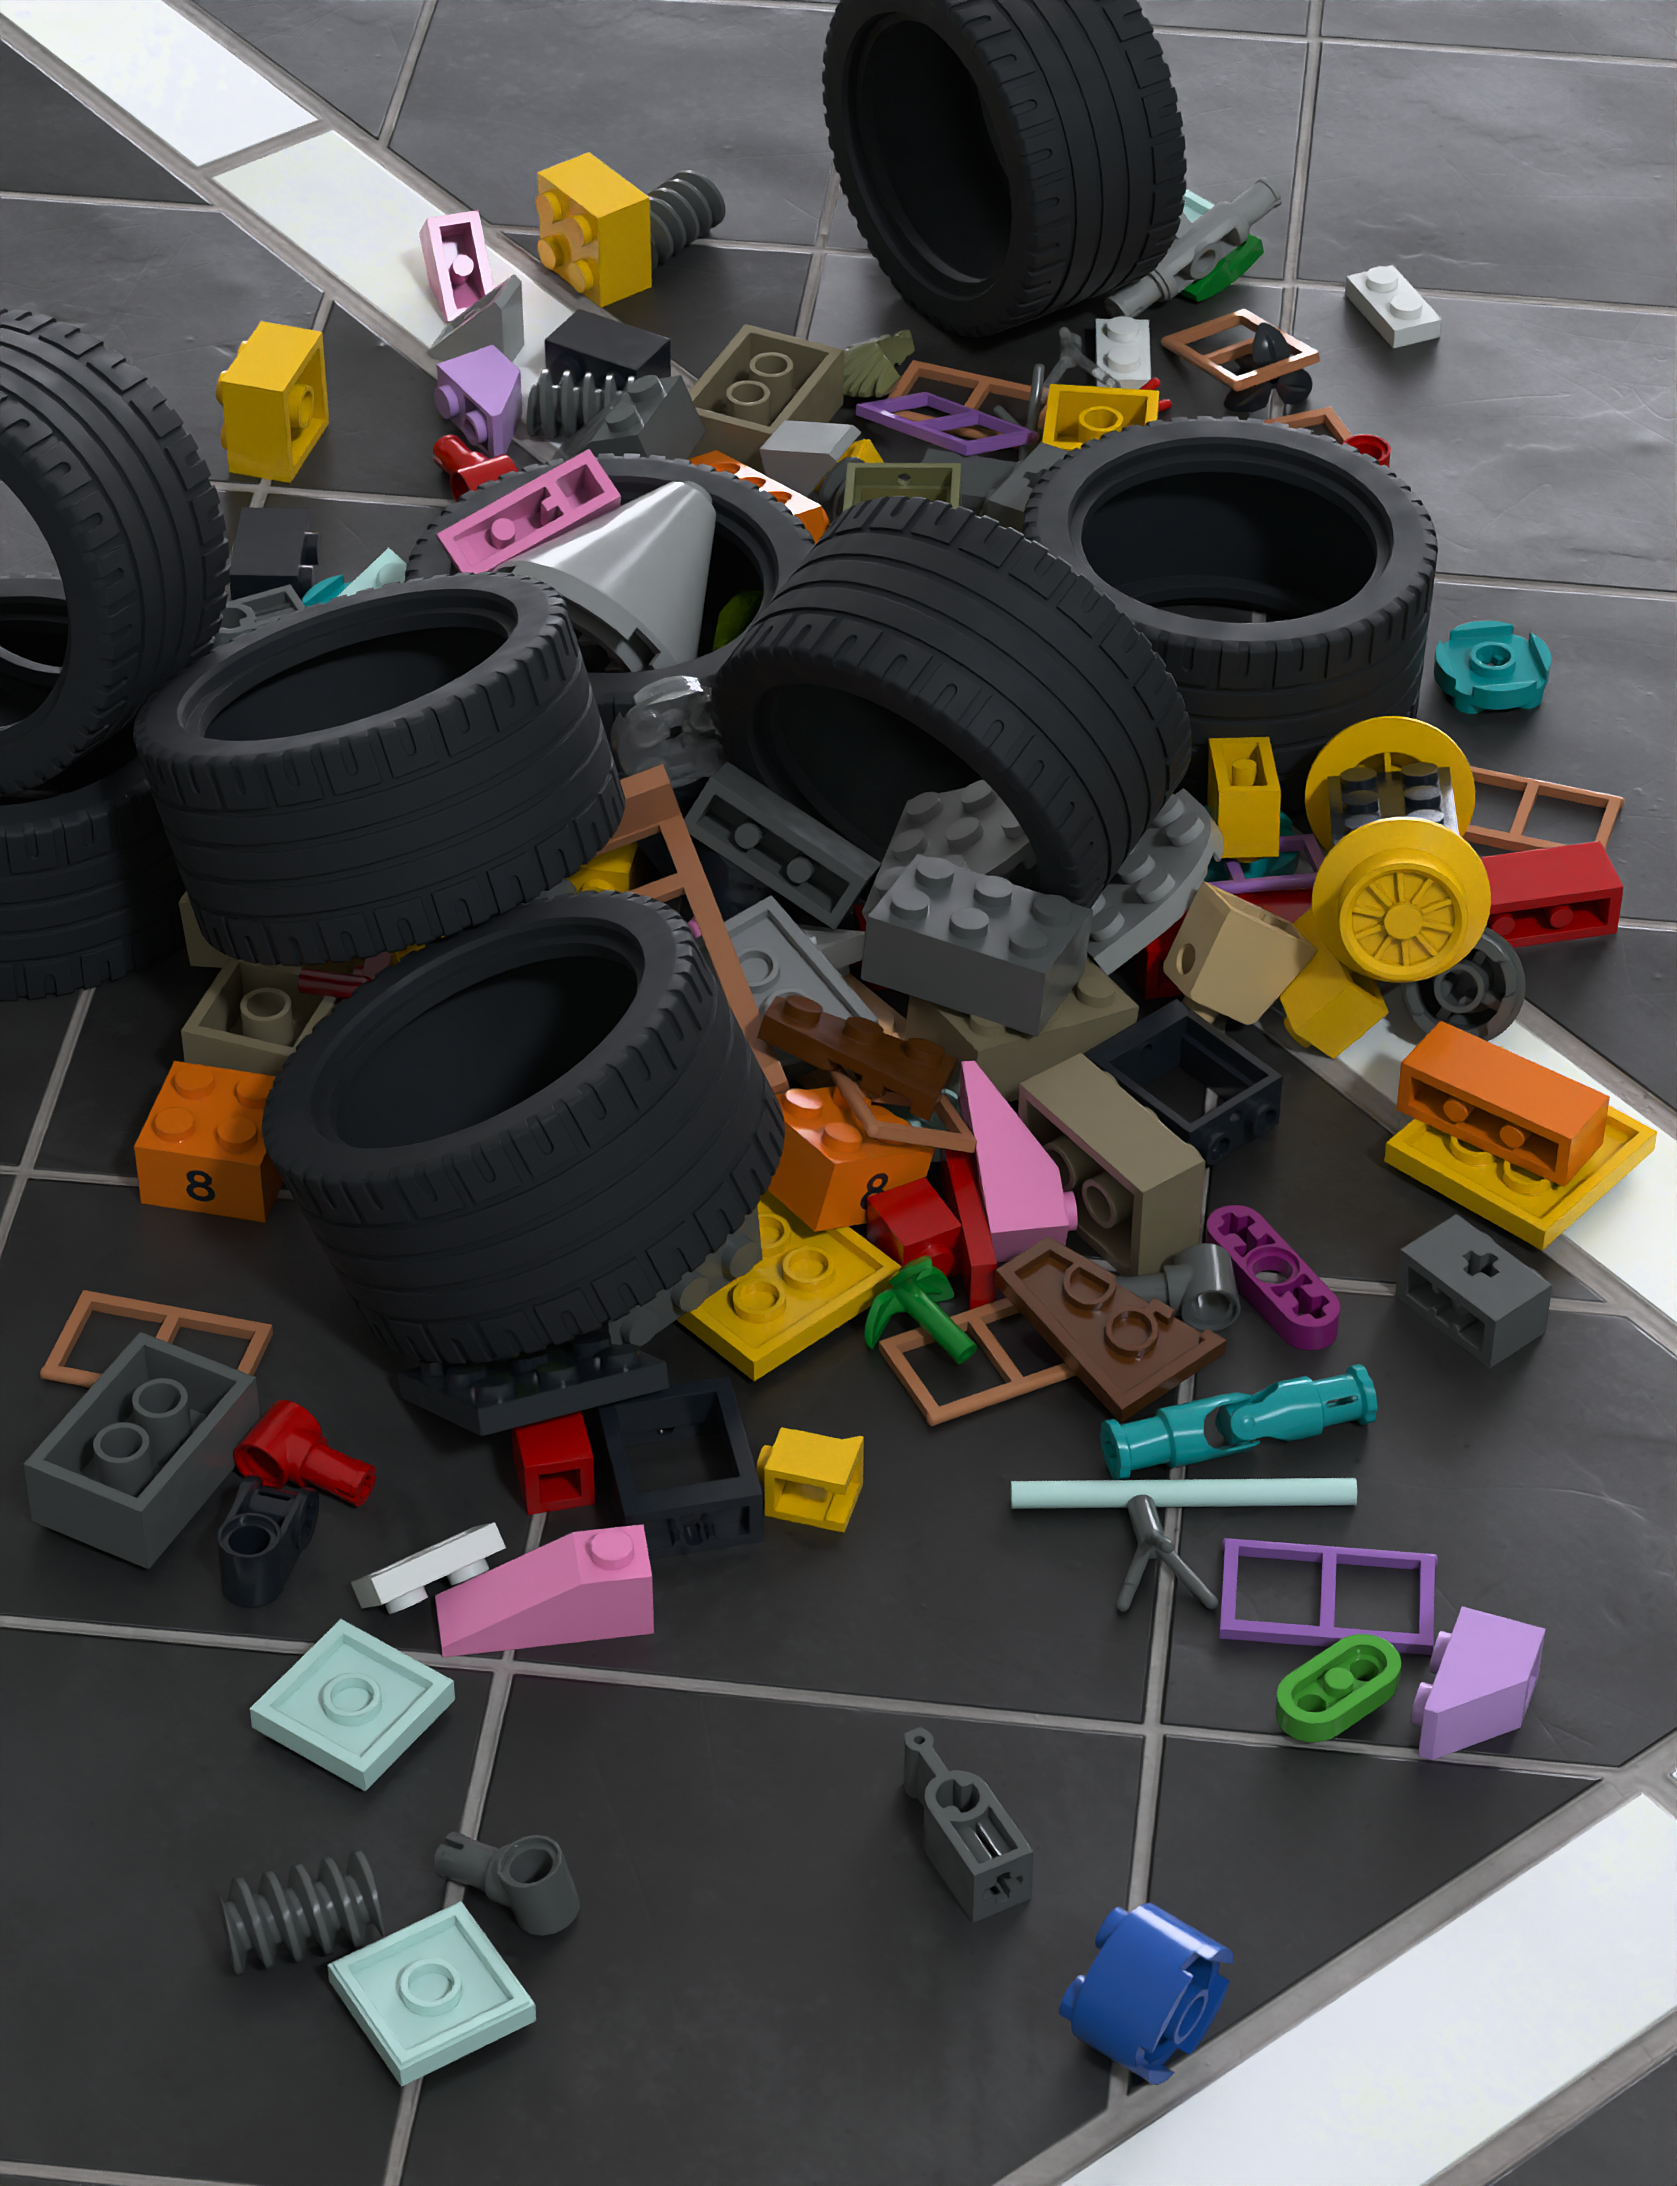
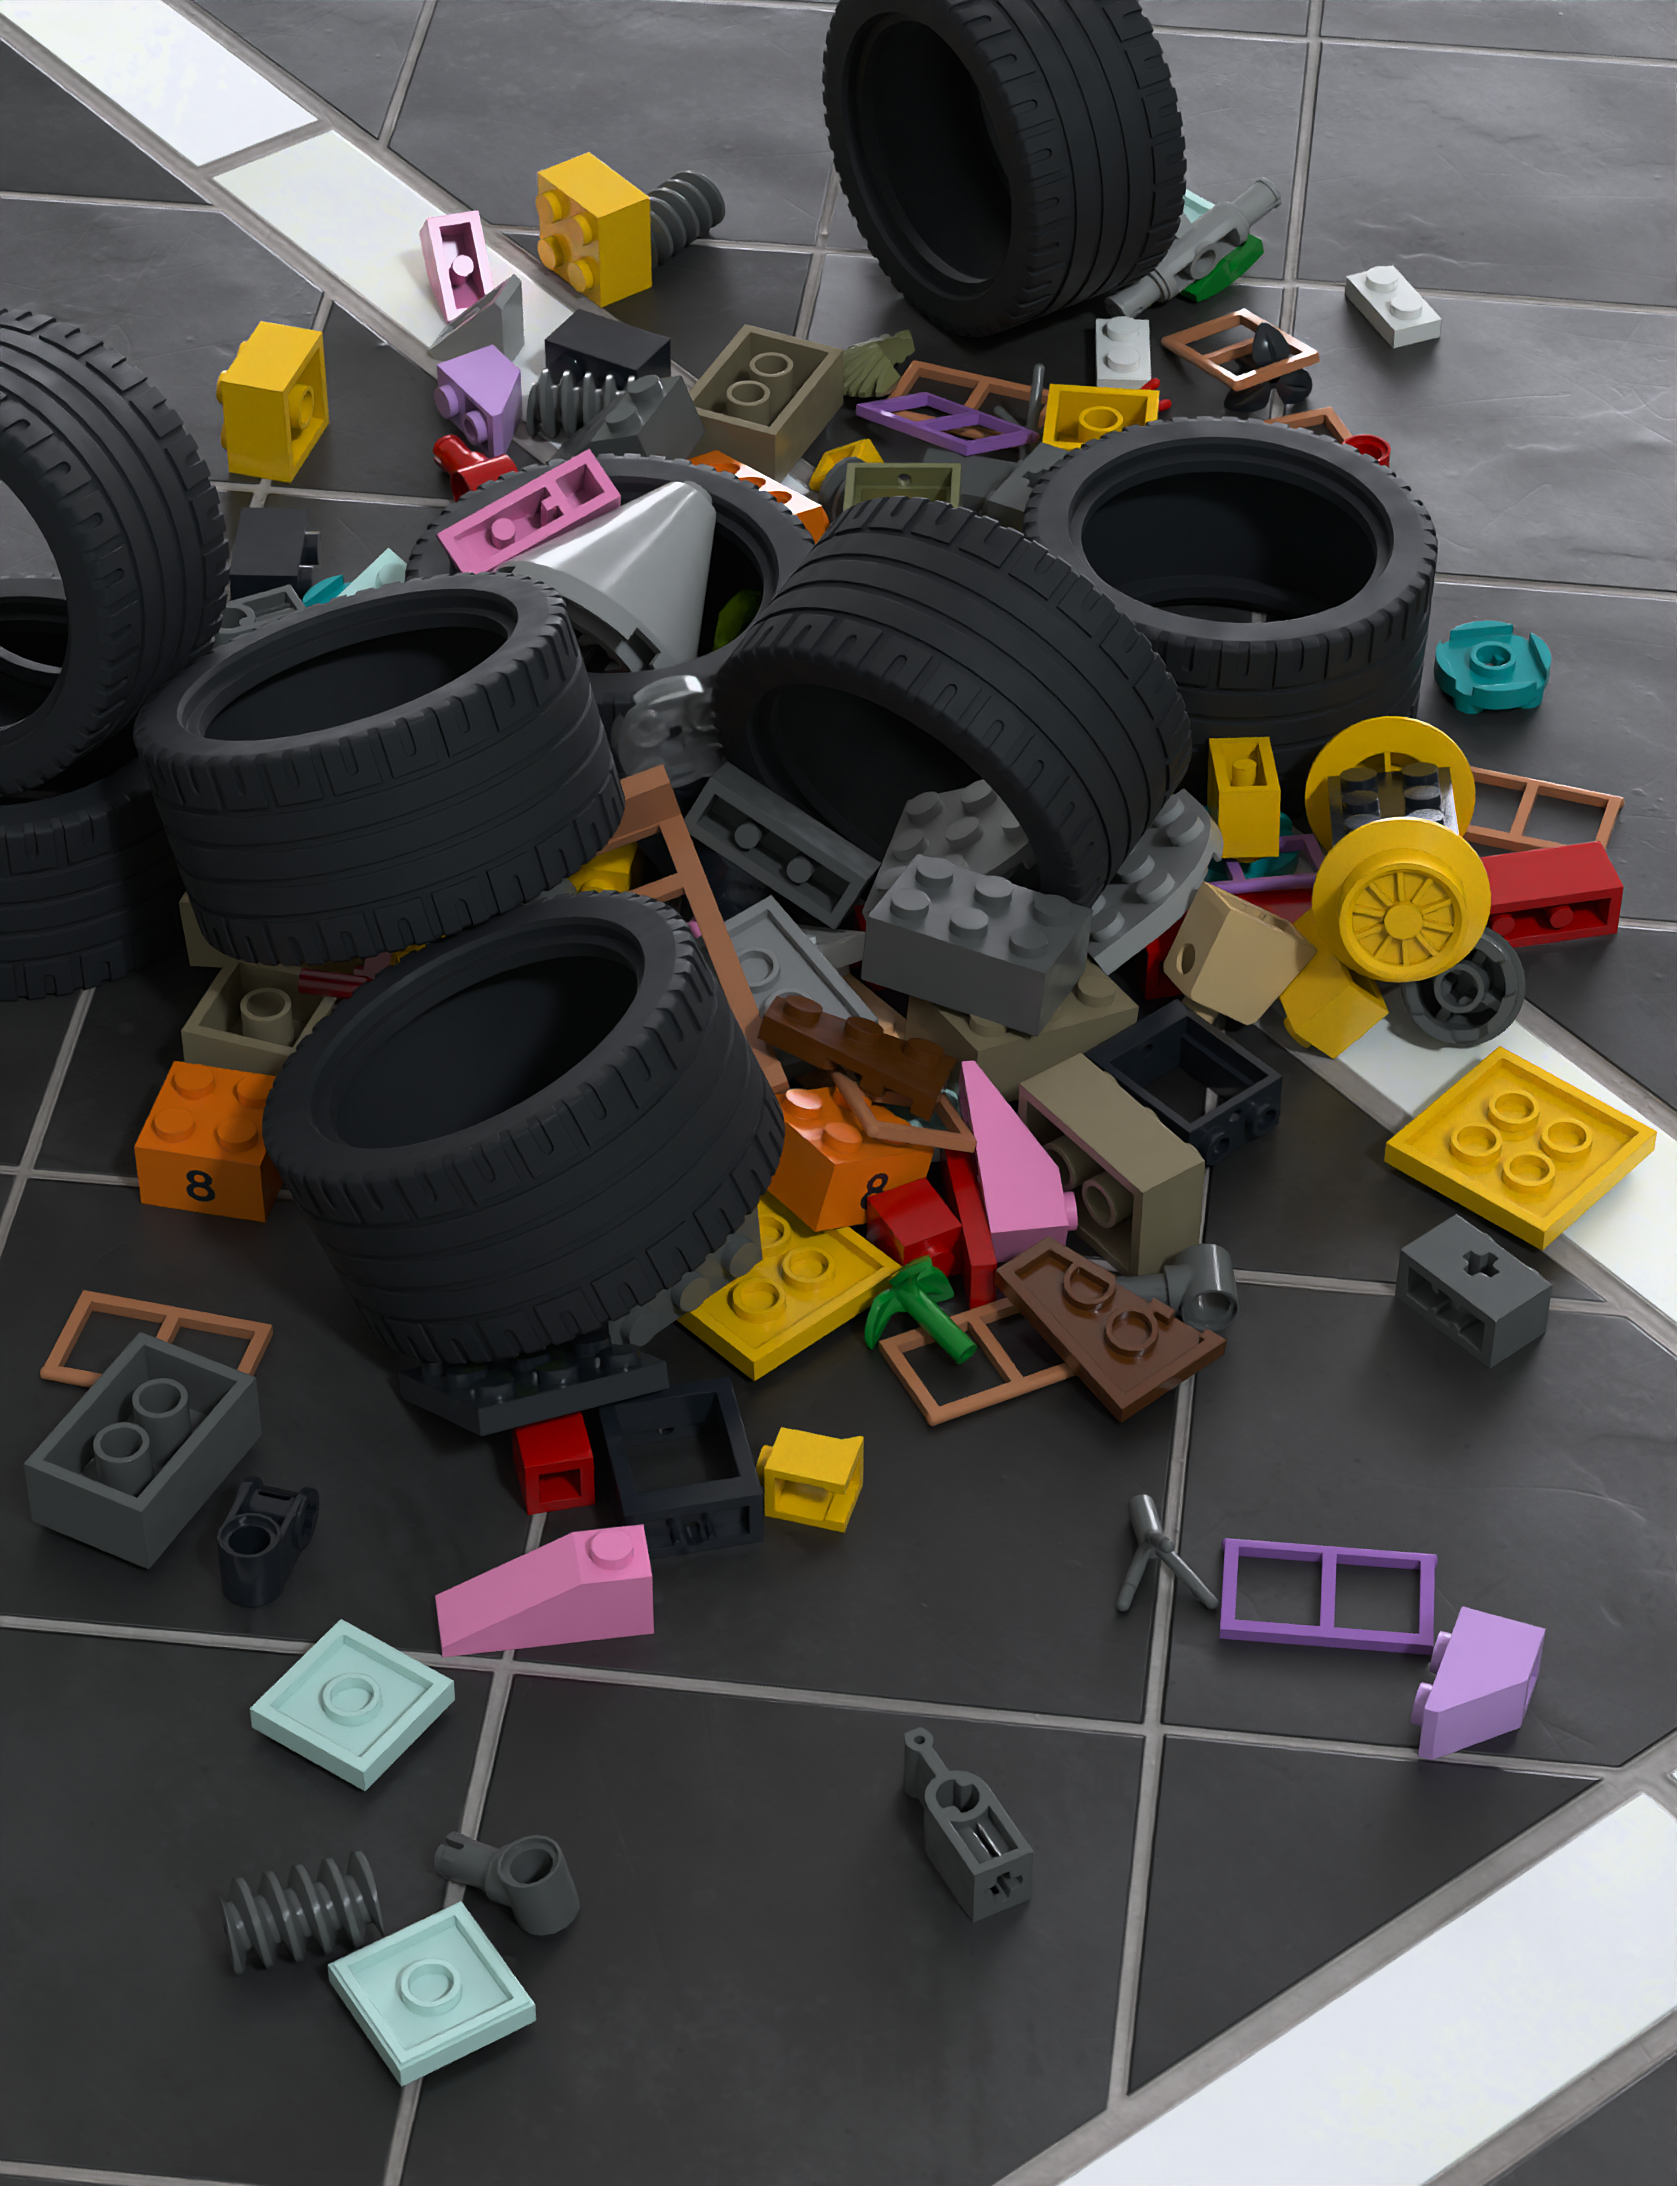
red pin [233,1400,377,1507] -> none
white plate [351,1522,506,1614] -> none
light grey slope [759,420,861,498] -> none
light aqua piece [1010,1478,1357,1509] -> none
clear plant [1041,328,1121,402] -> none
blue brick [1059,1903,1234,2085] -> none
teal piece [1100,1364,1378,1480] -> none
magenta beam [1205,1205,1341,1350] -> none
bright green plate [1275,1634,1401,1742] -> none
orange brick [1396,1020,1610,1187] -> none

